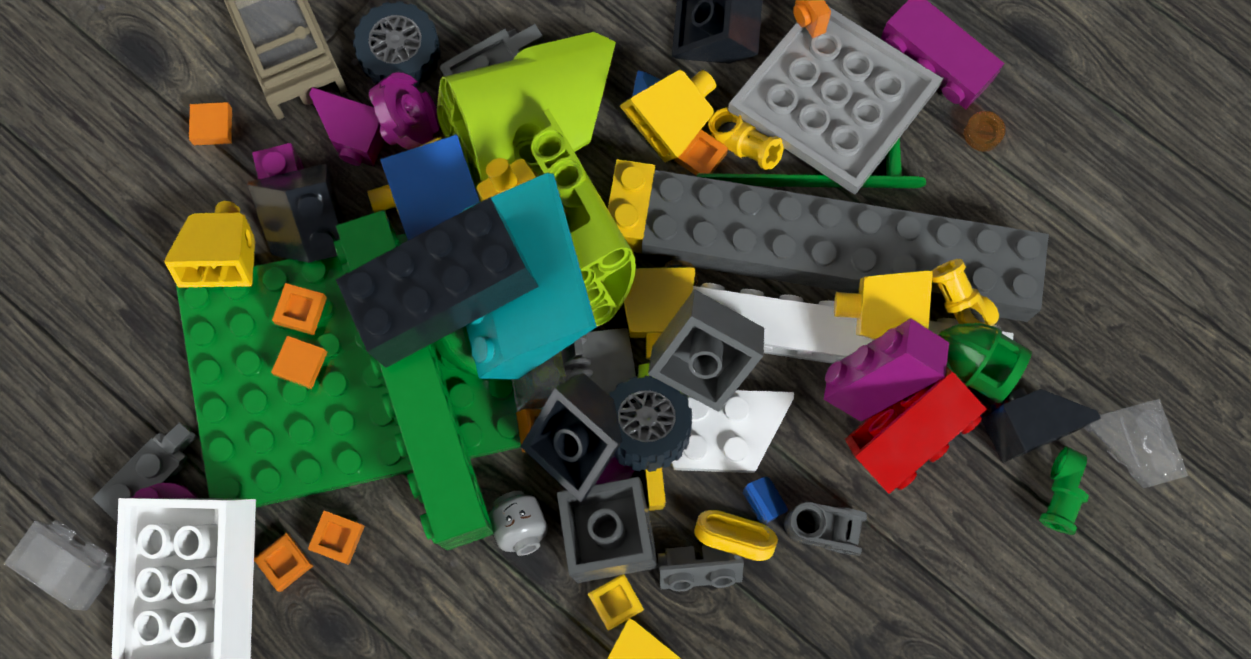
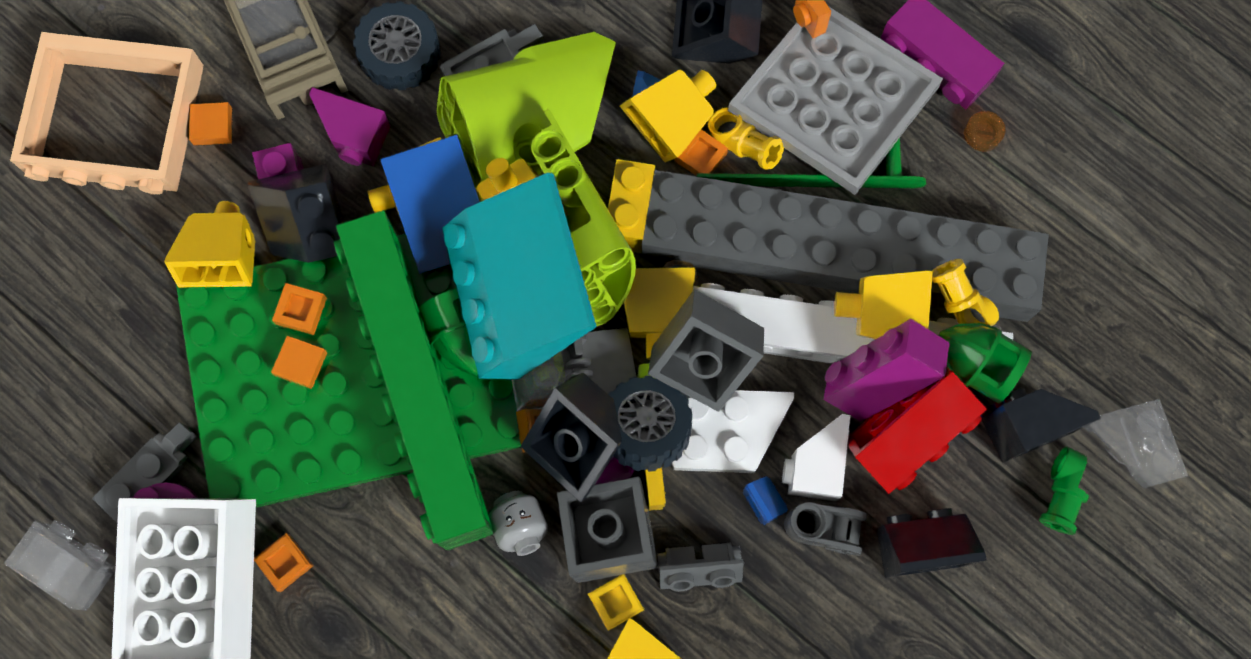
orange plate [308,511,365,565] -> none
black brick [336,197,539,368] -> none
magenta plate [369,72,440,150] -> none
yellow tile [694,510,778,561] -> none
none -> light nougat window [10,32,204,194]
none -> white slope [782,414,850,501]
none -> black slope [876,508,987,578]

